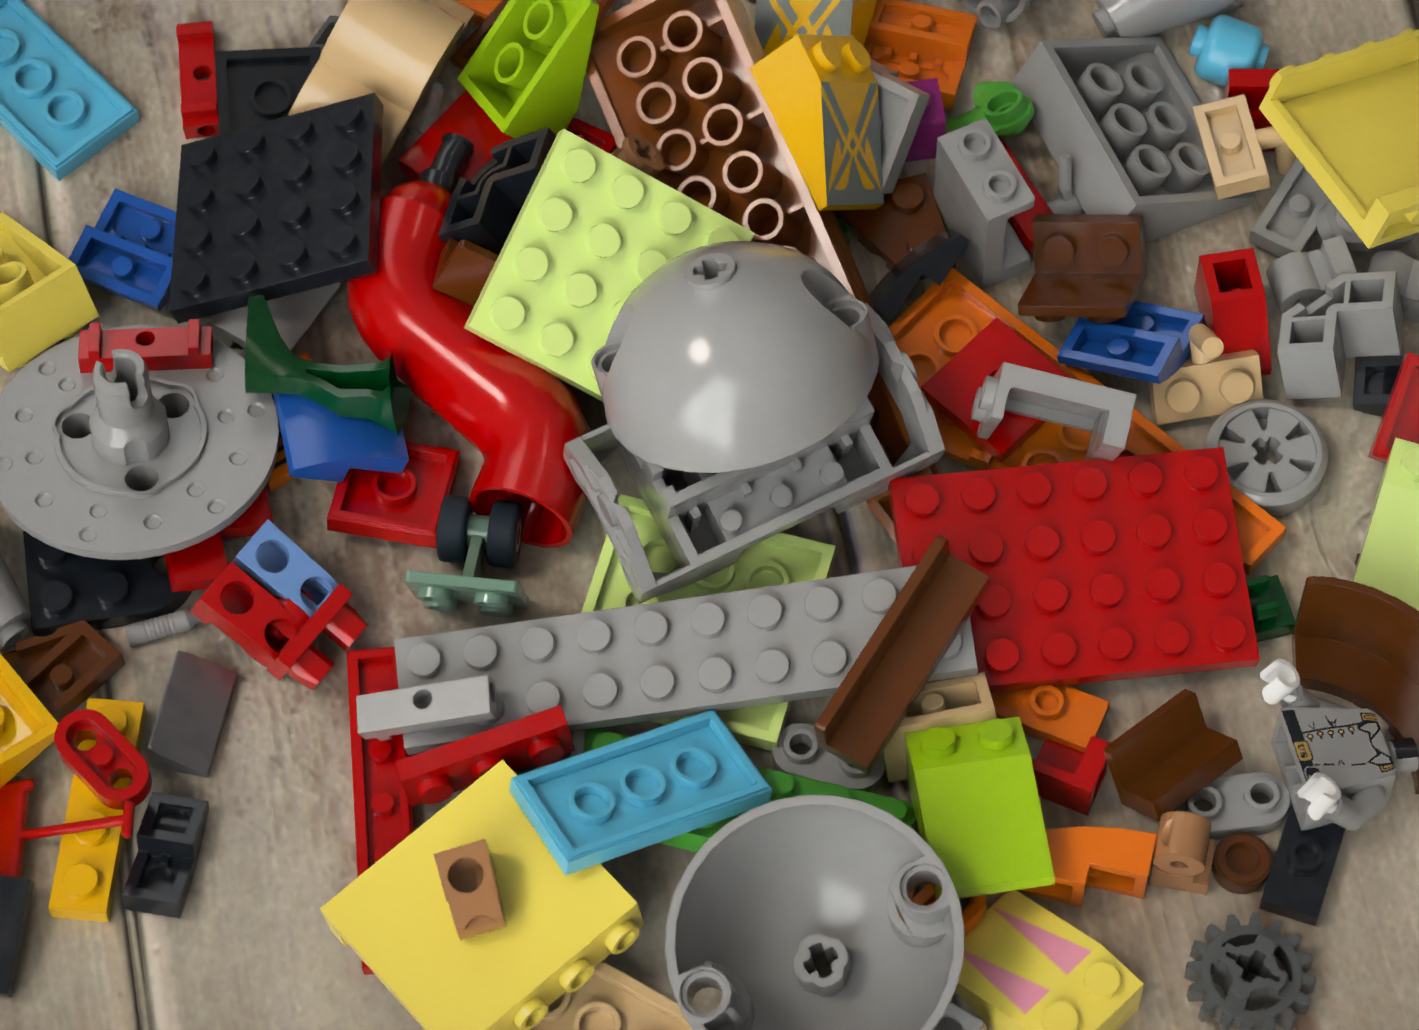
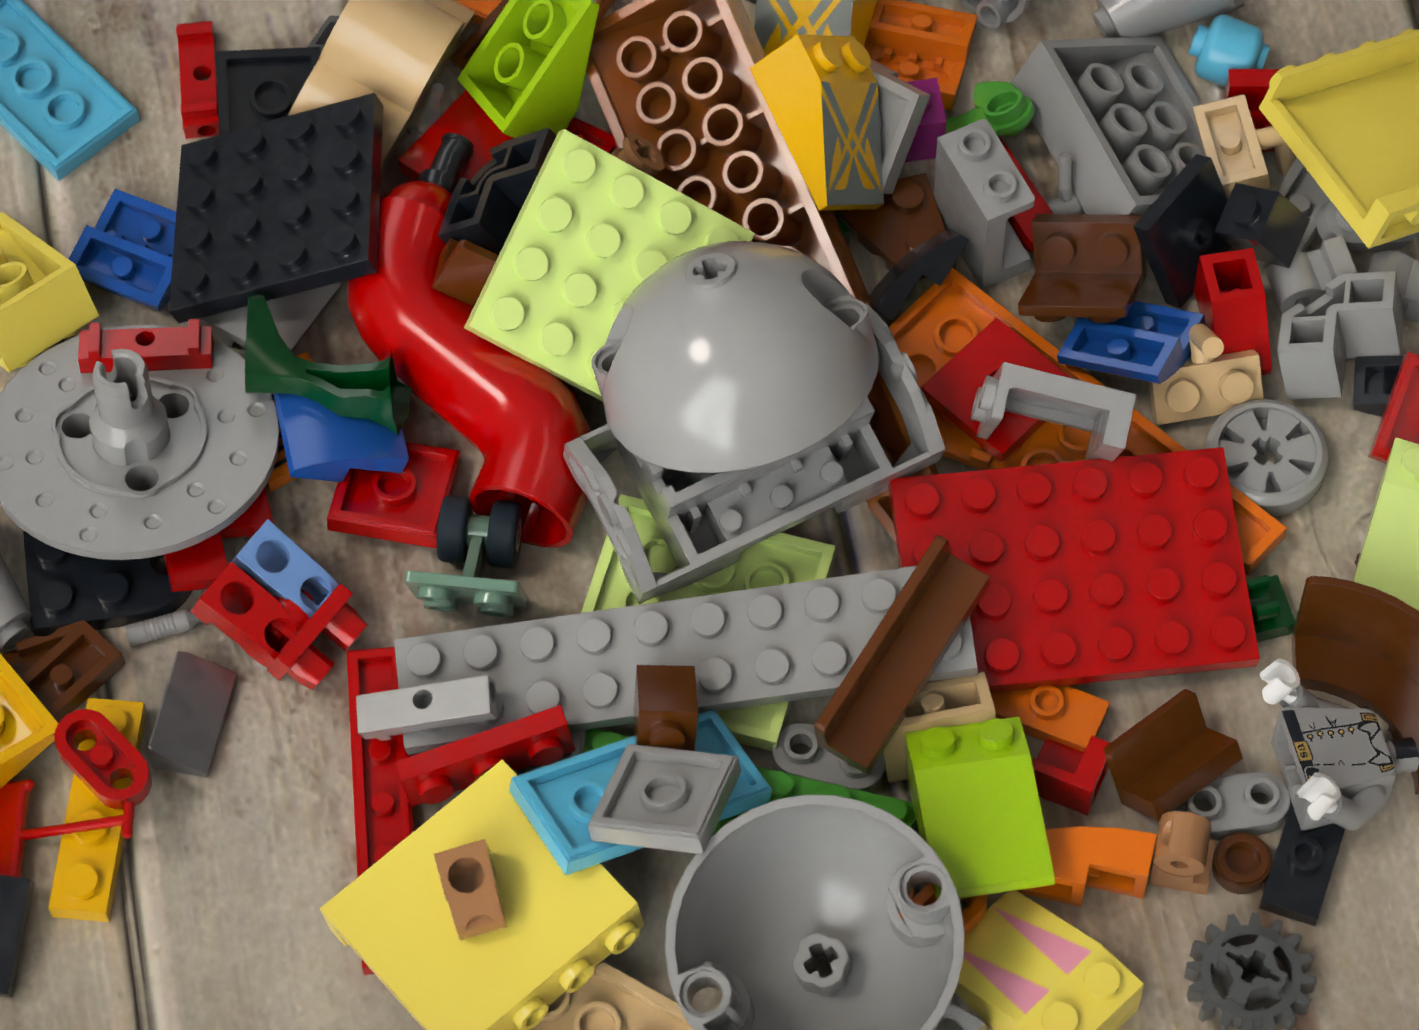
black slope [122,792,209,918] -> none
none -> light grey plate [588,744,741,854]
none -> reddish brown brick [633,665,698,751]
none -> black plate [1133,154,1232,308]
none -> black brick [1214,183,1310,268]

